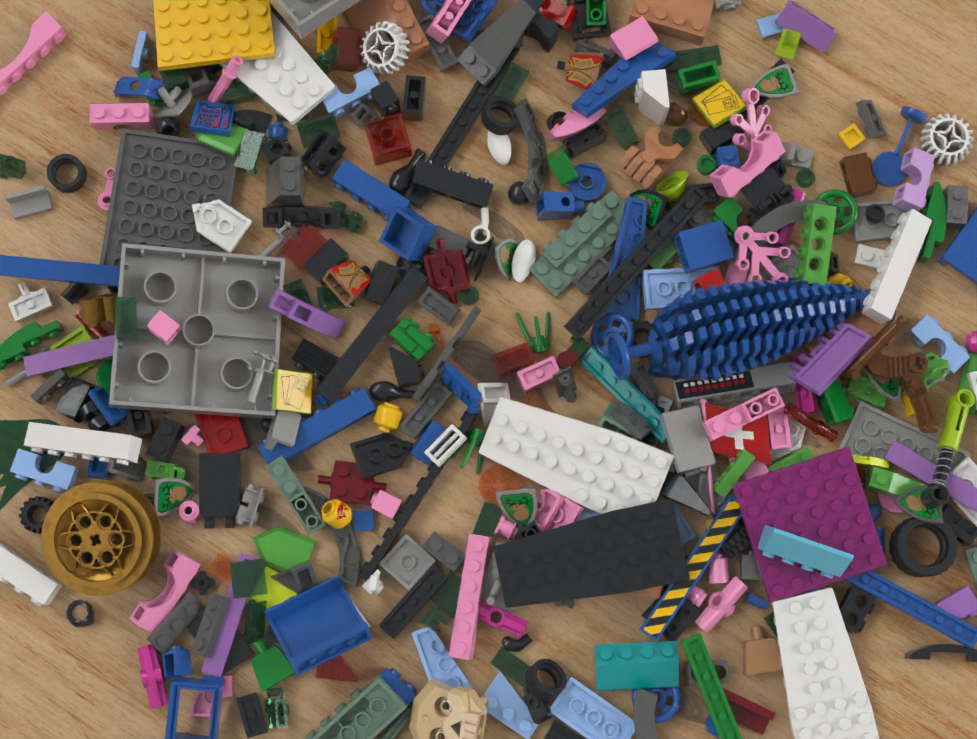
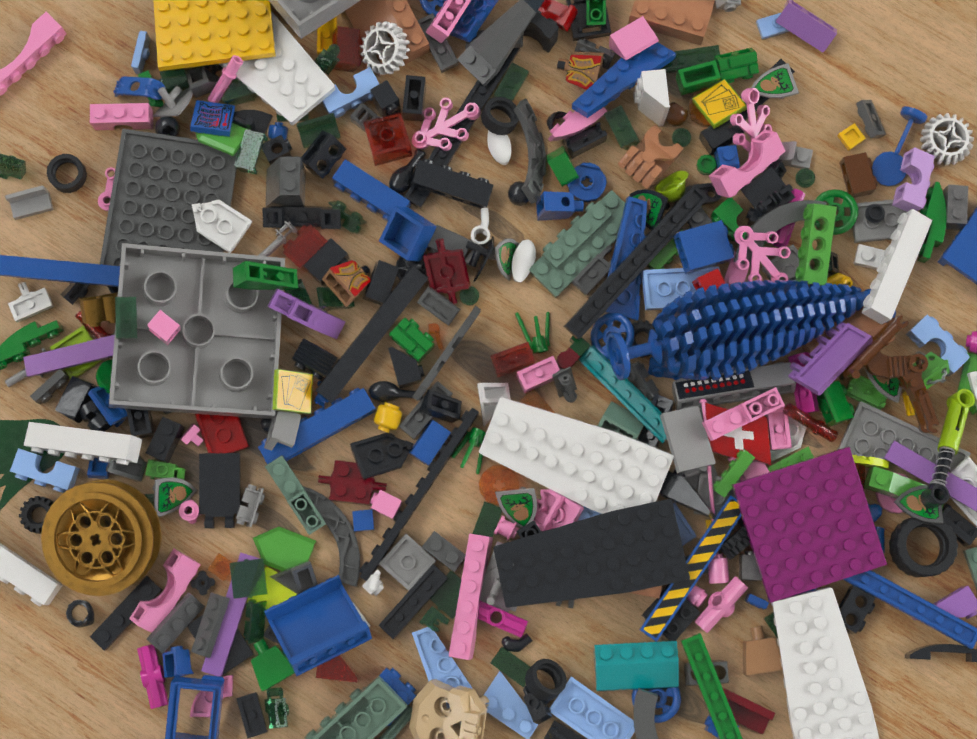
light grey piece [247,351,278,404] -> none
yellow head [321,499,352,529] -> none
white tile [424,424,467,467] -> none
blue plate [440,363,482,414] -> none
dark grey plate [610,403,654,440] -> none
medium azure slope [757,525,854,579] -> none
lime panel [775,28,801,60] -> none
none -> black plate [90,576,162,651]
none -> green slope [233,261,298,290]
none -> bright pink plant [412,98,481,151]
none -> black slope [420,390,462,423]
none -> green brick [714,47,759,83]

